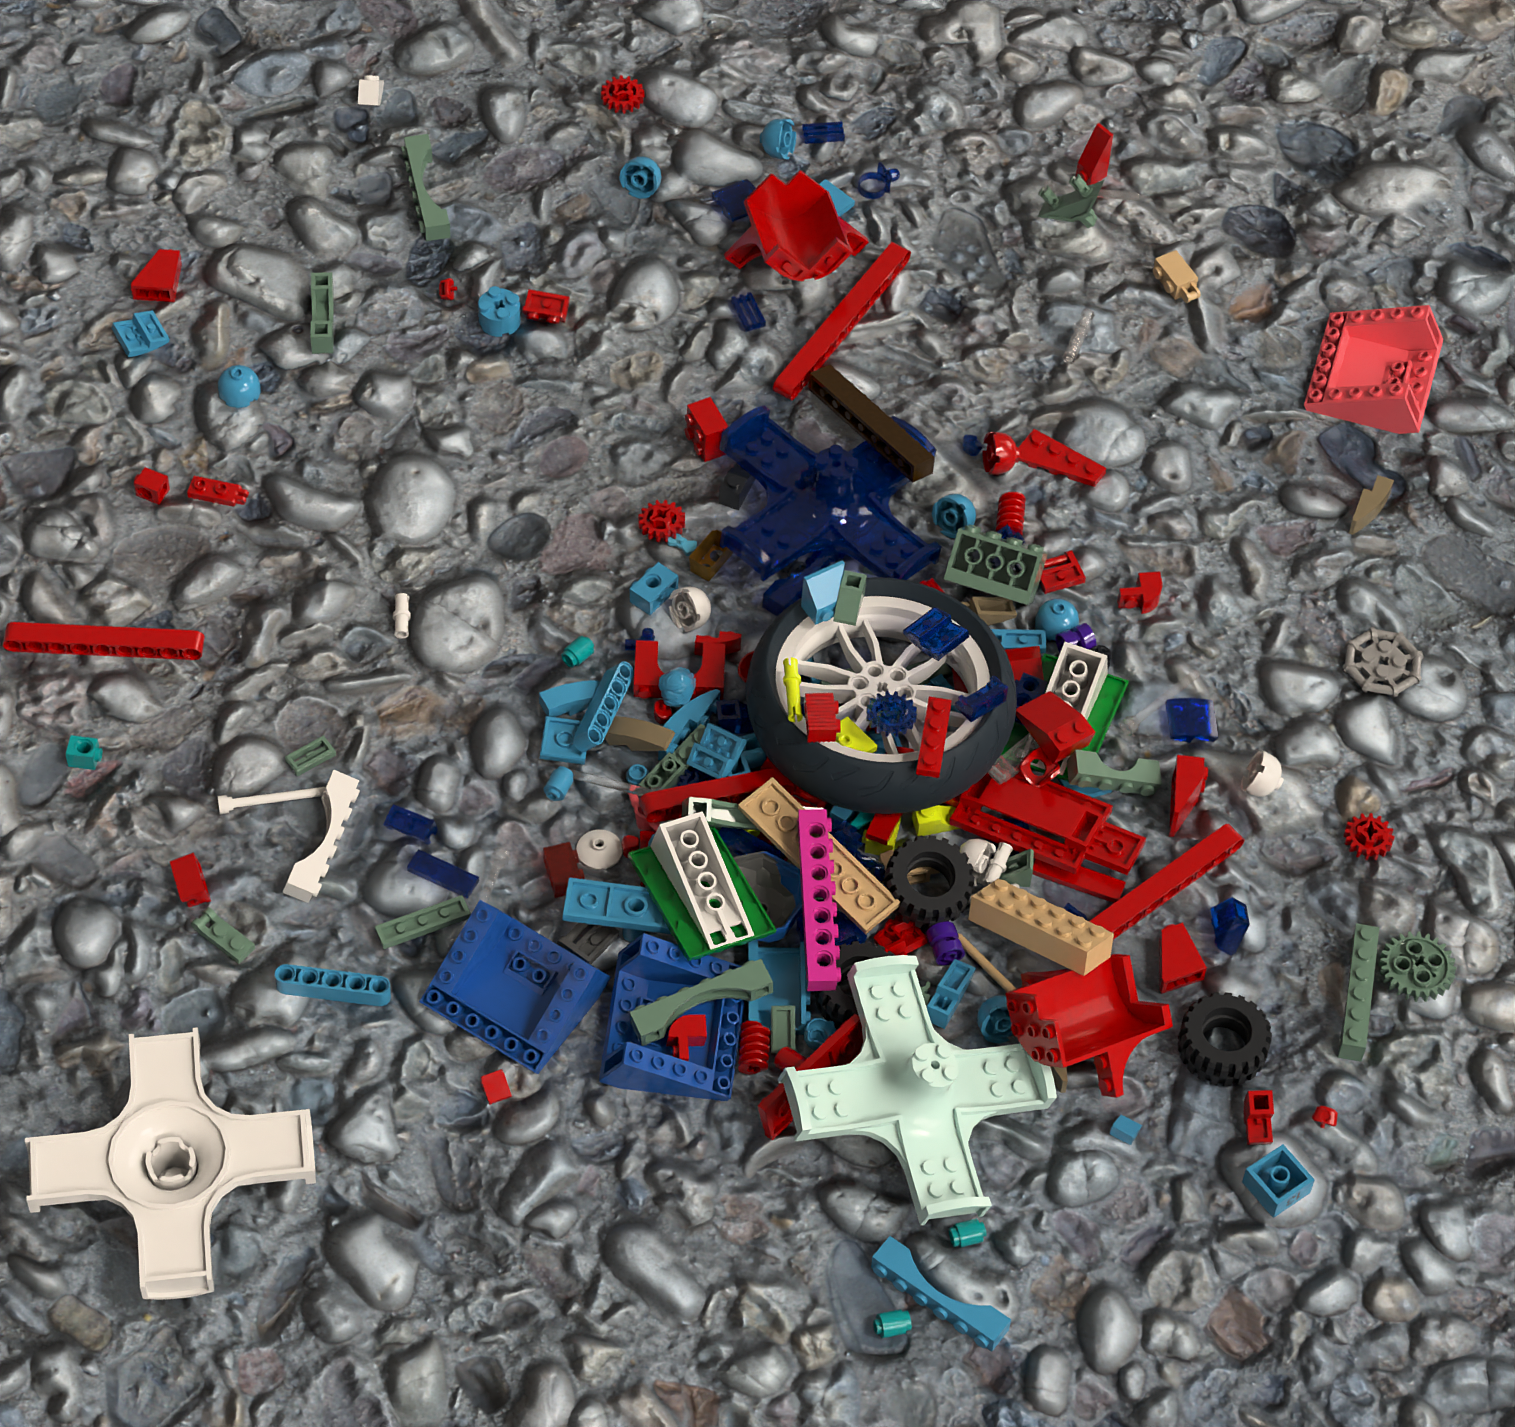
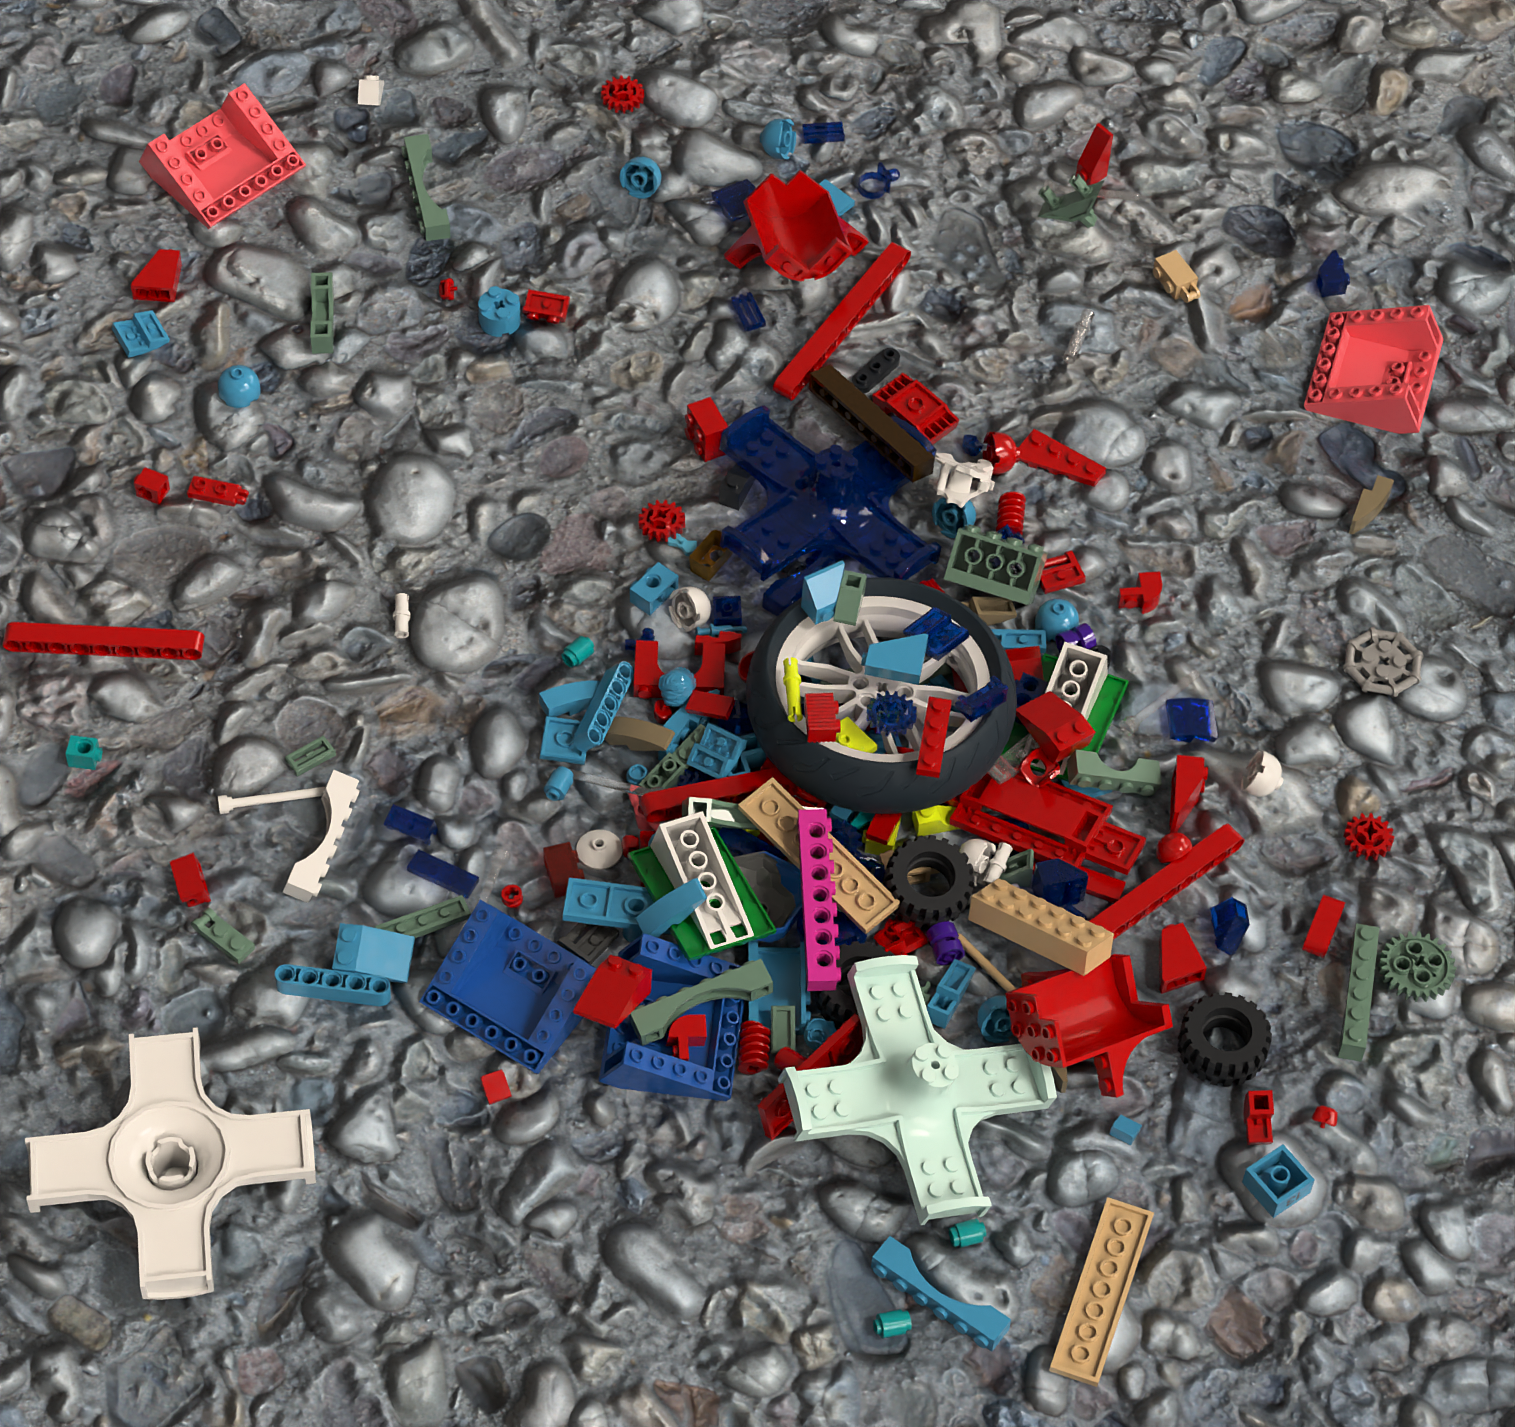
none -> coral slope [139,83,306,229]
none -> dark azure slope [332,923,415,983]
none -> red bush [501,884,523,908]
none -> red slope [573,955,652,1029]
none -> dark azure slope [636,878,707,937]
none -> red tile [685,690,736,720]
none -> dark azure piece [695,624,747,637]
none -> clear blue piece [713,596,742,627]
none -> black plate [852,348,900,394]
none -> dark azure slope [861,634,928,685]
none -> red plate [872,373,959,450]
none -> white animal [928,453,995,508]
none -> clear blue slope [1031,858,1089,907]
none -> tan plate [1049,1197,1154,1387]
none -> red piece [1156,832,1192,863]
none -> red beam [1302,894,1346,958]
none -> clear blue slope [1316,250,1350,297]

